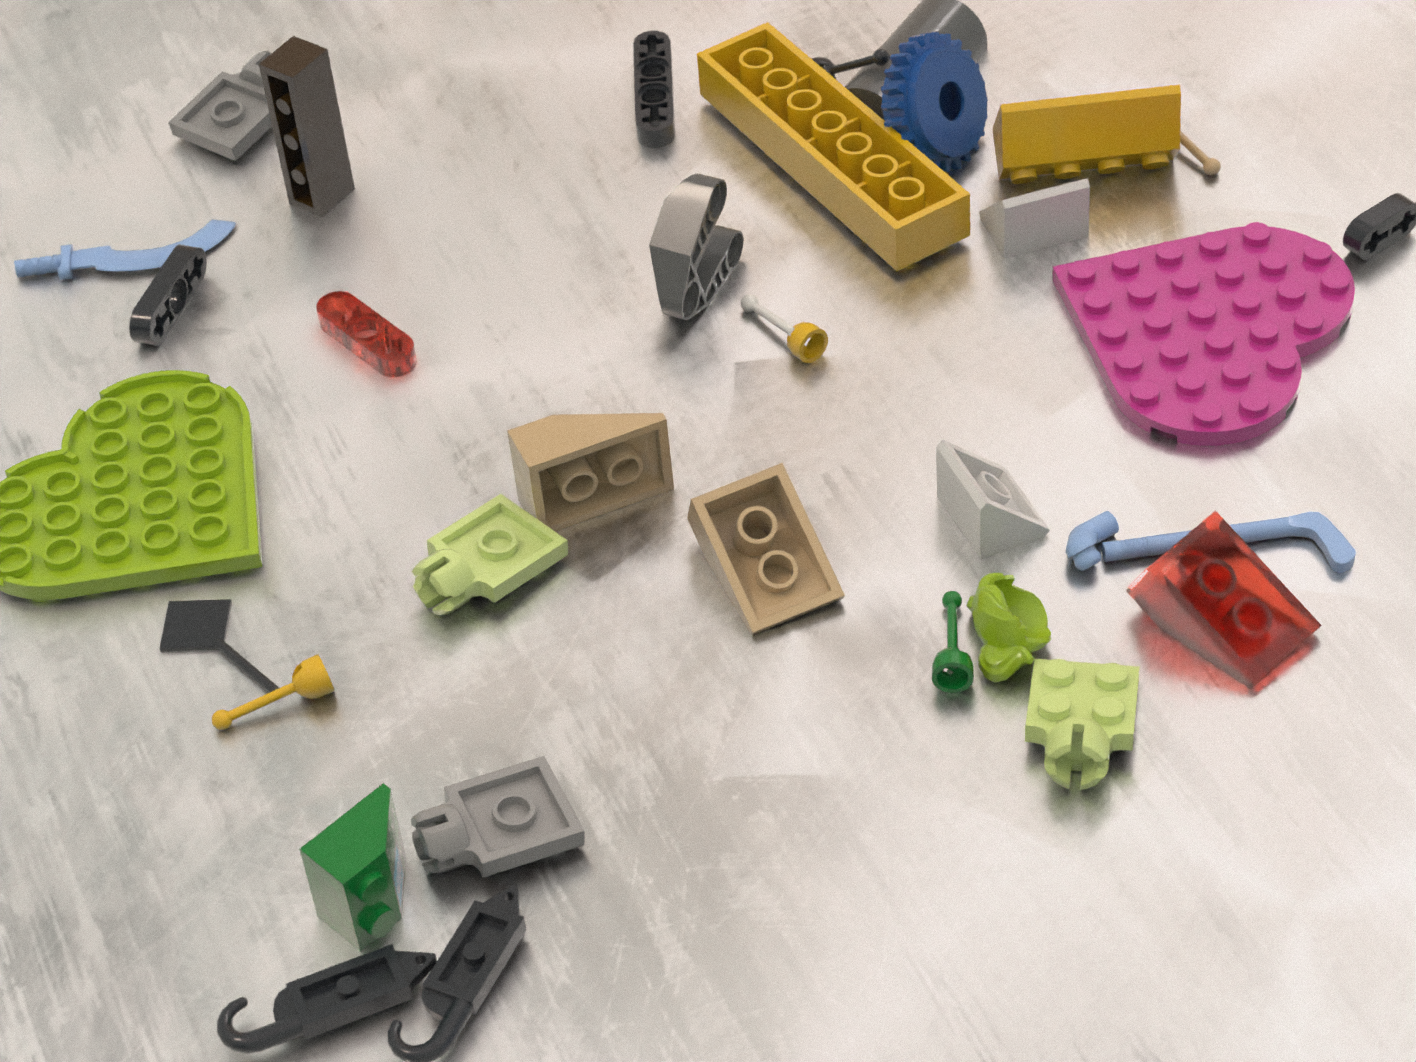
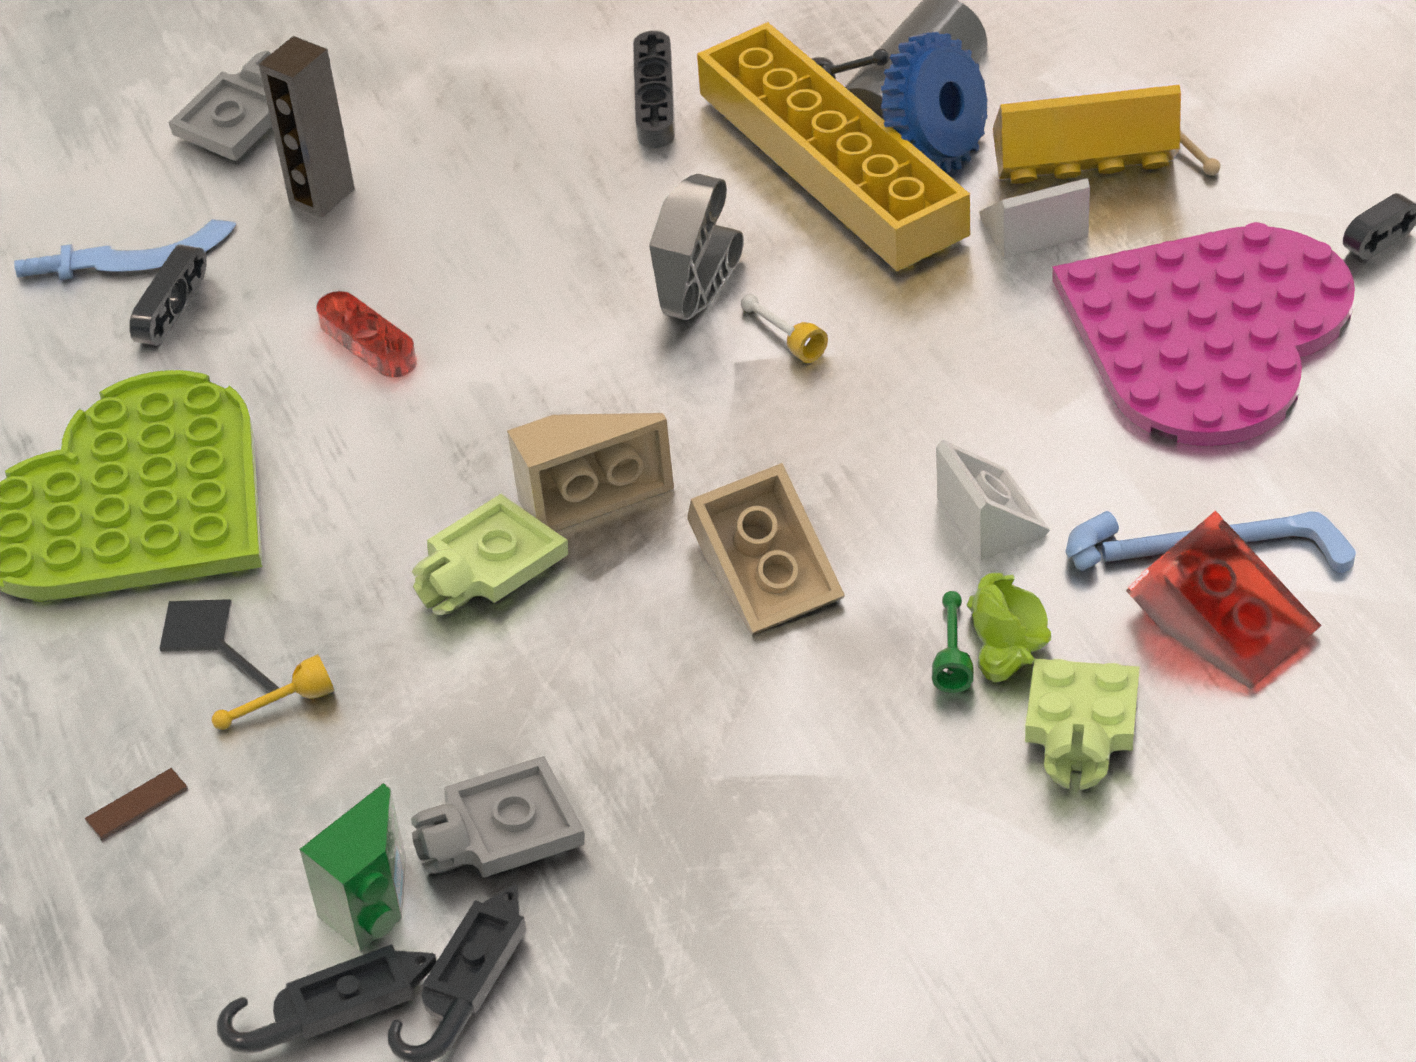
none -> reddish brown window [85,767,188,840]

